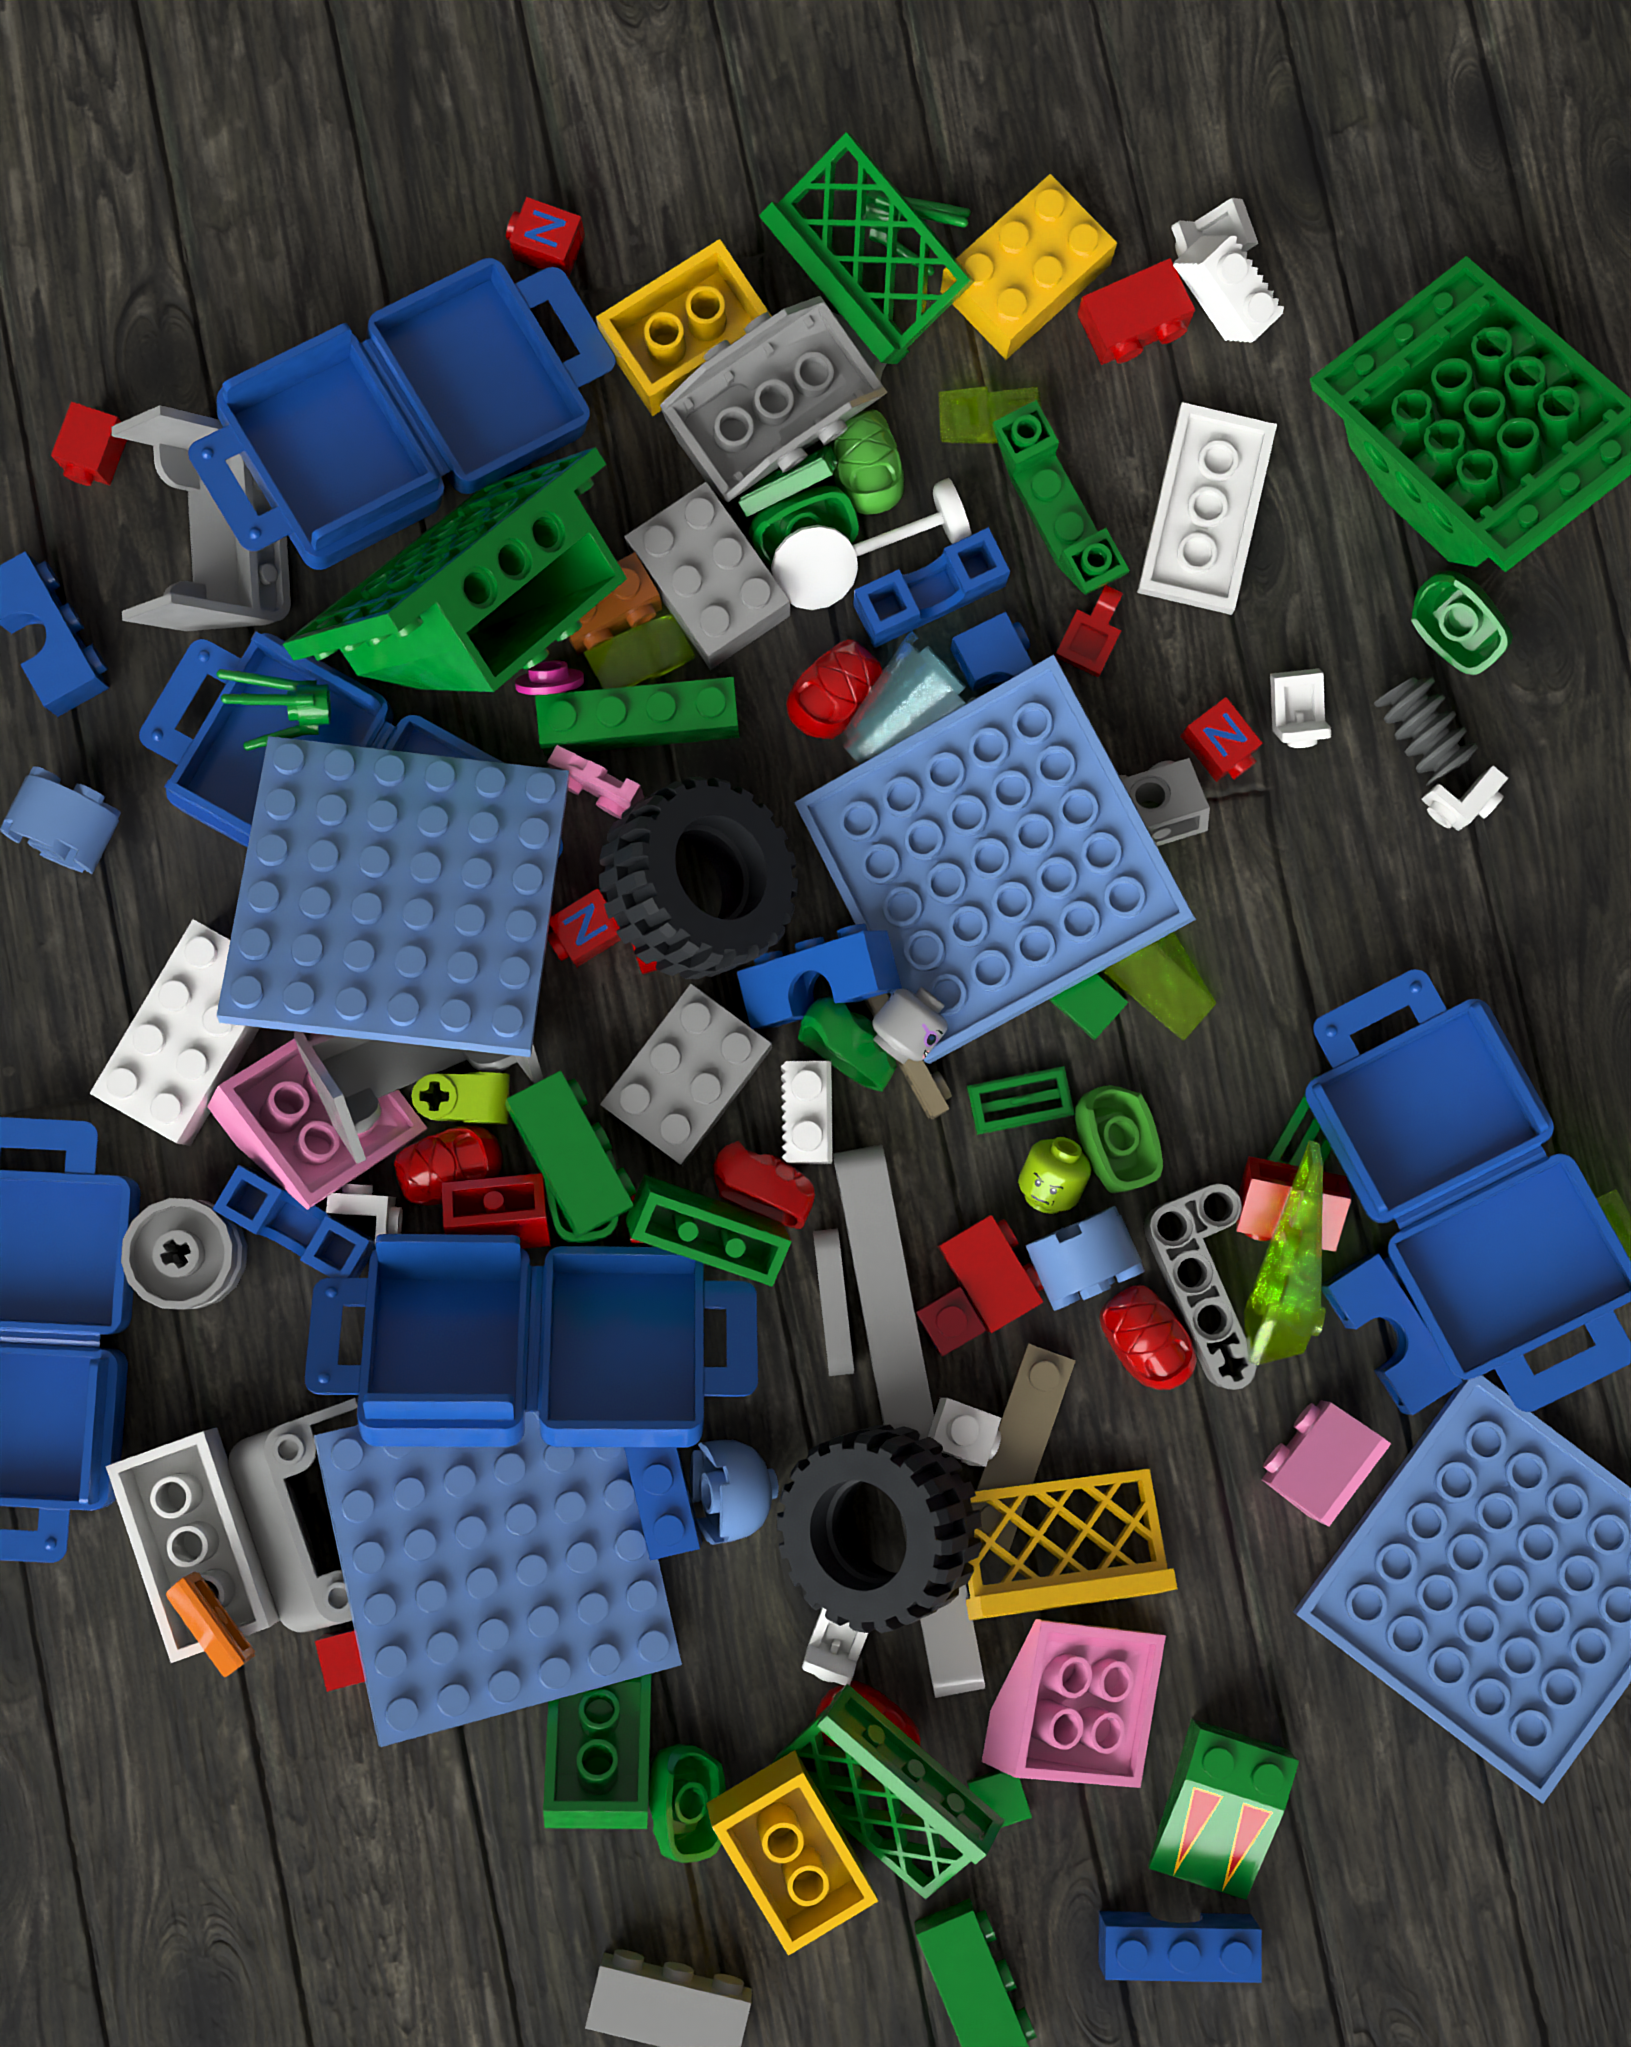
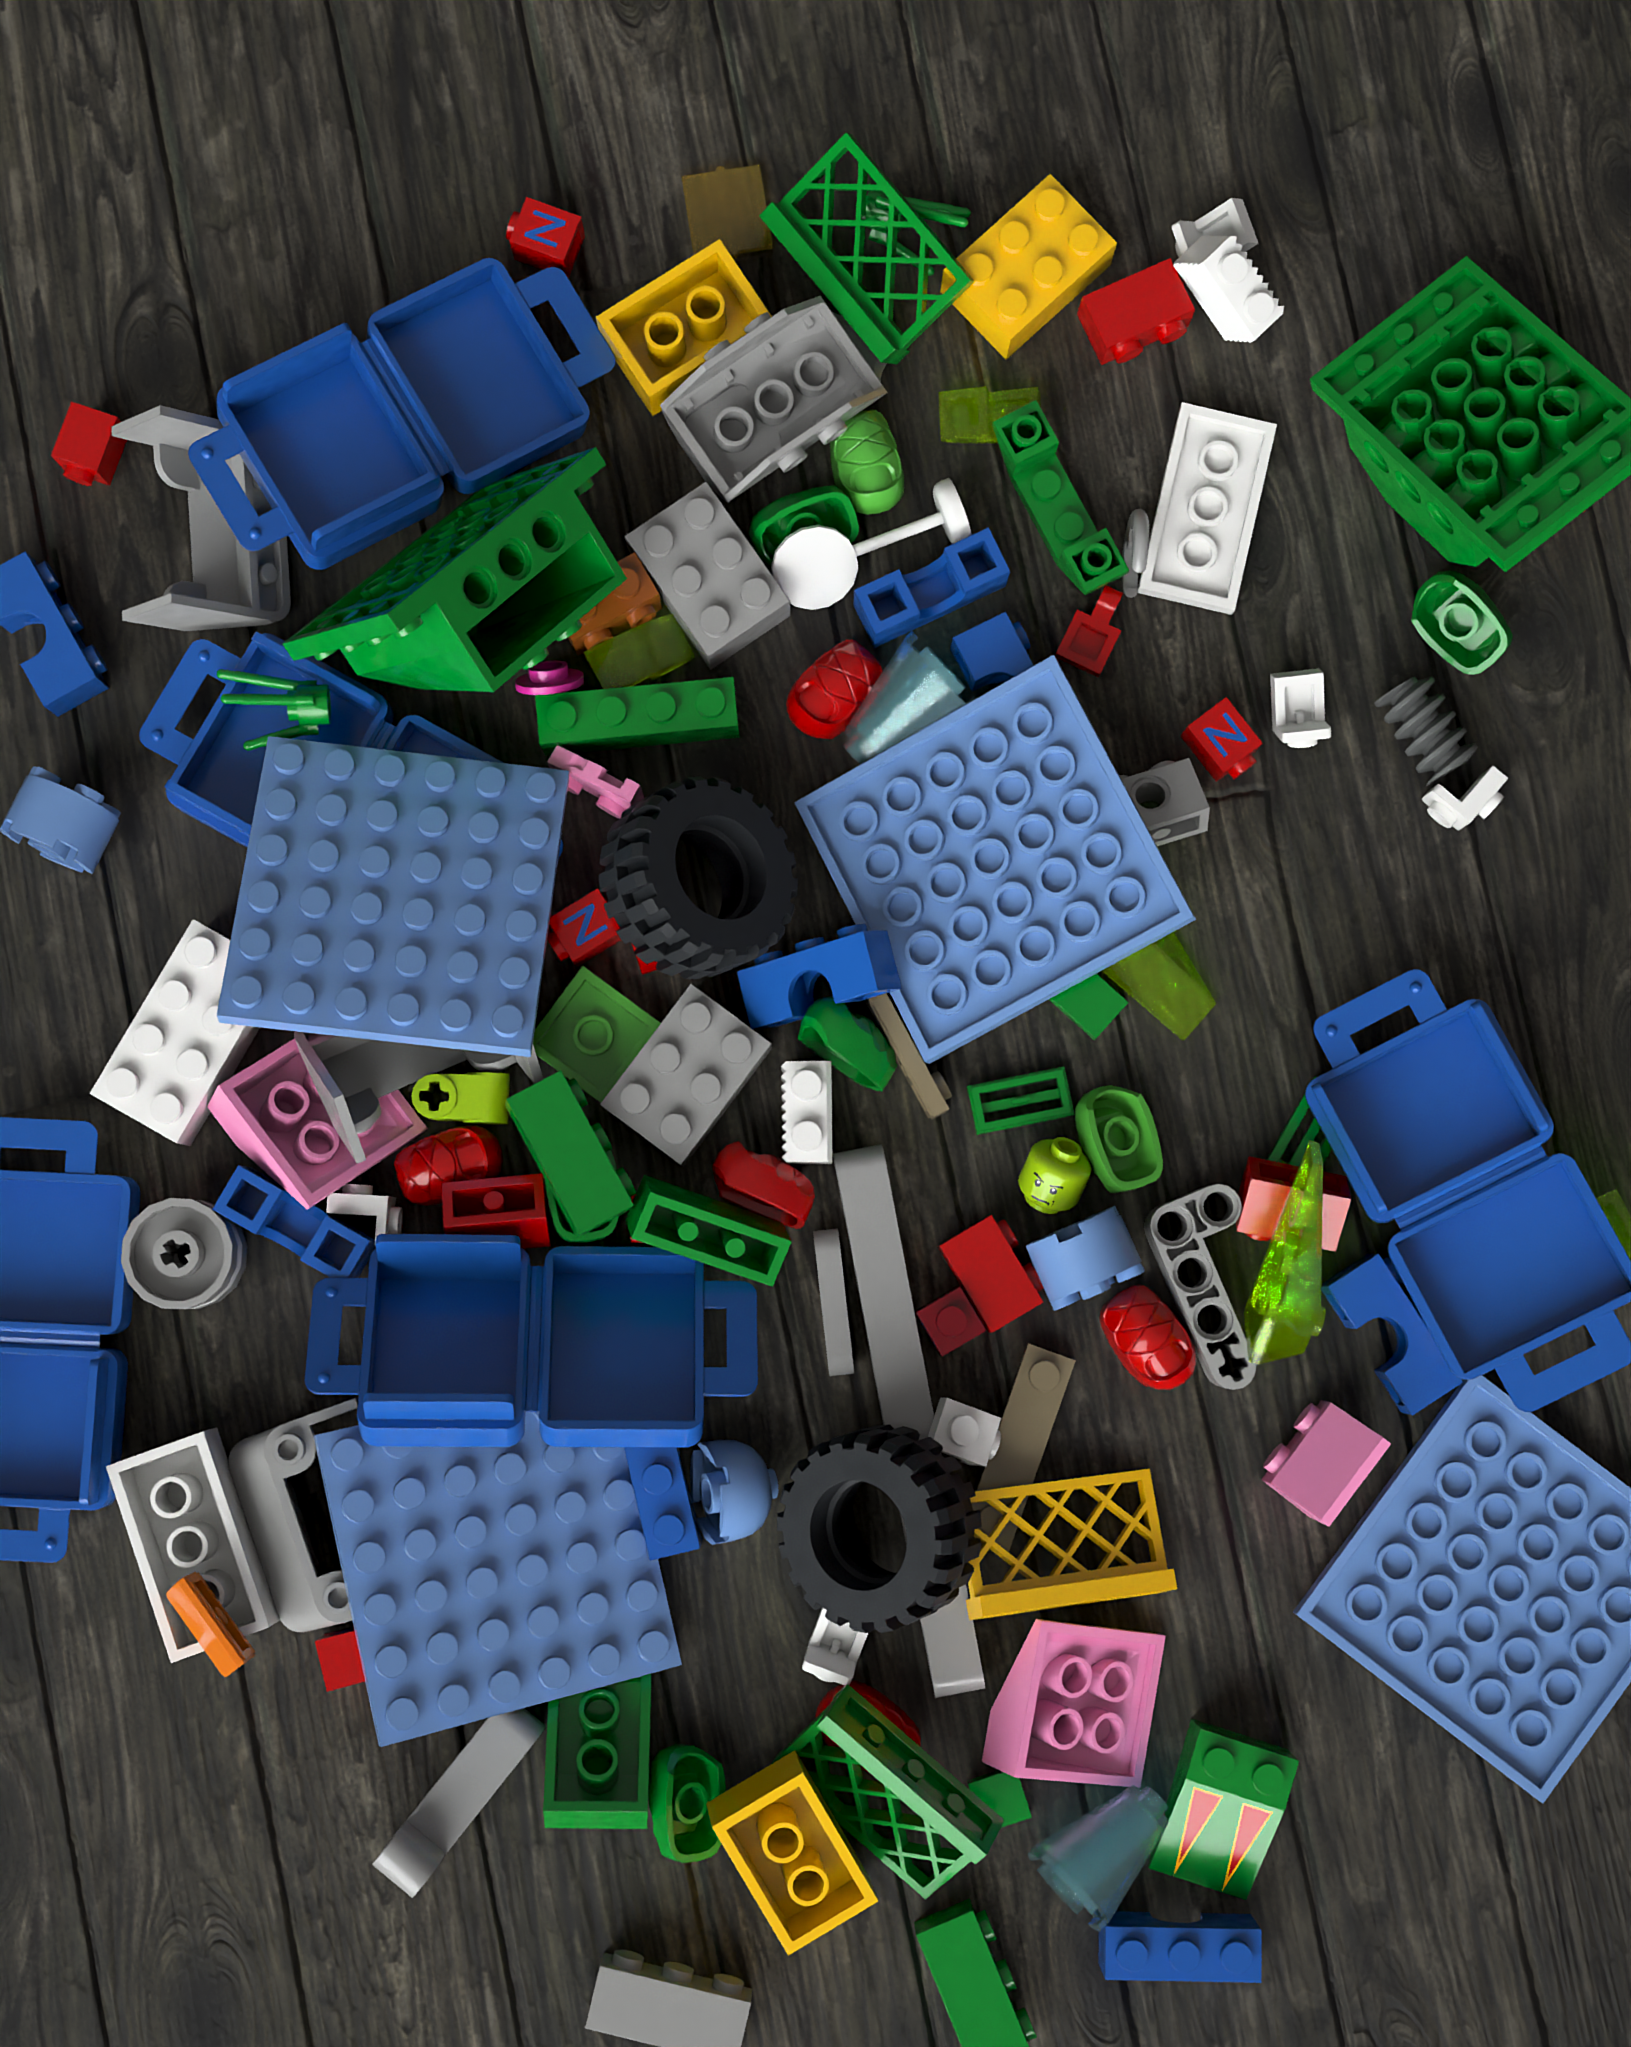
tile [738,446,838,517] -> none
light grey head [872,987,948,1064] -> none
none -> light grey beam [372,1708,547,1898]
none -> bright green plate [533,966,661,1103]
none -> clear yellow piece [681,165,772,259]
none -> clear light blue cone [1028,1785,1169,1932]
none -> light grey head [1121,509,1149,598]

